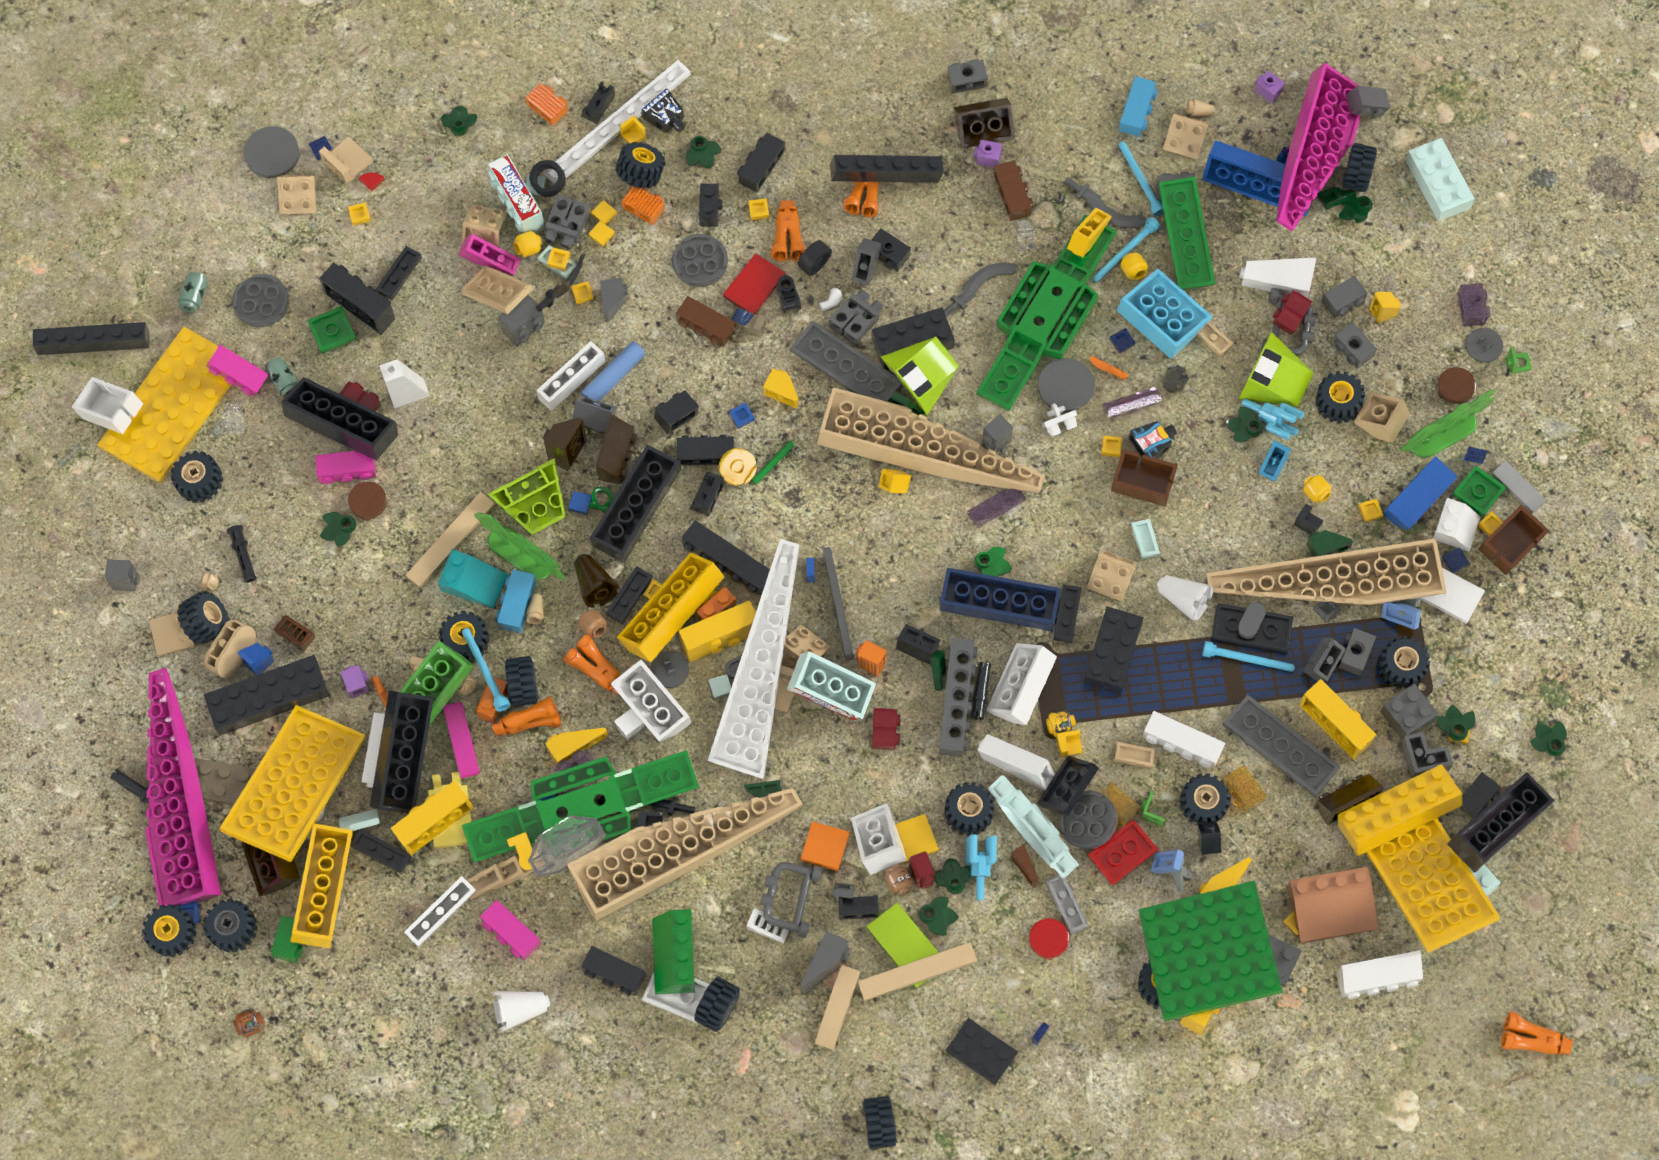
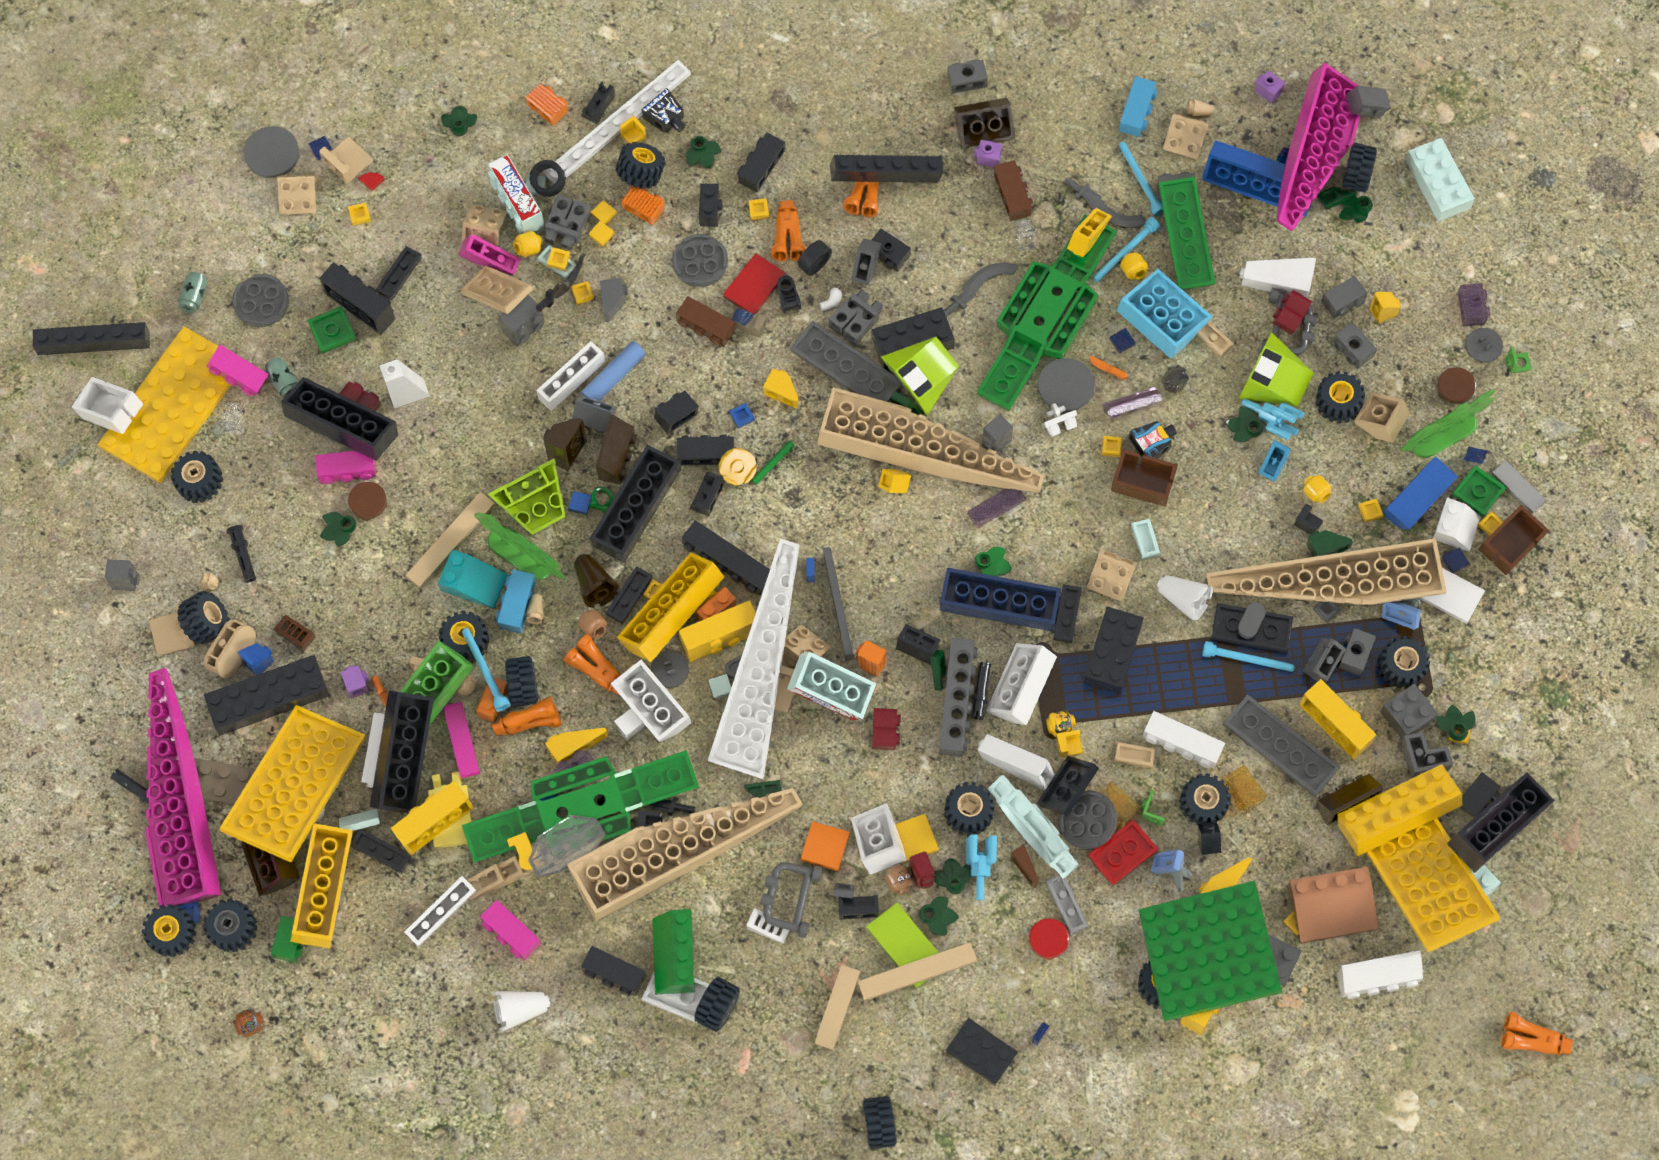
dark grey slope [800,931,851,995] -> none
dark green plate [1530,721,1567,756] -> none

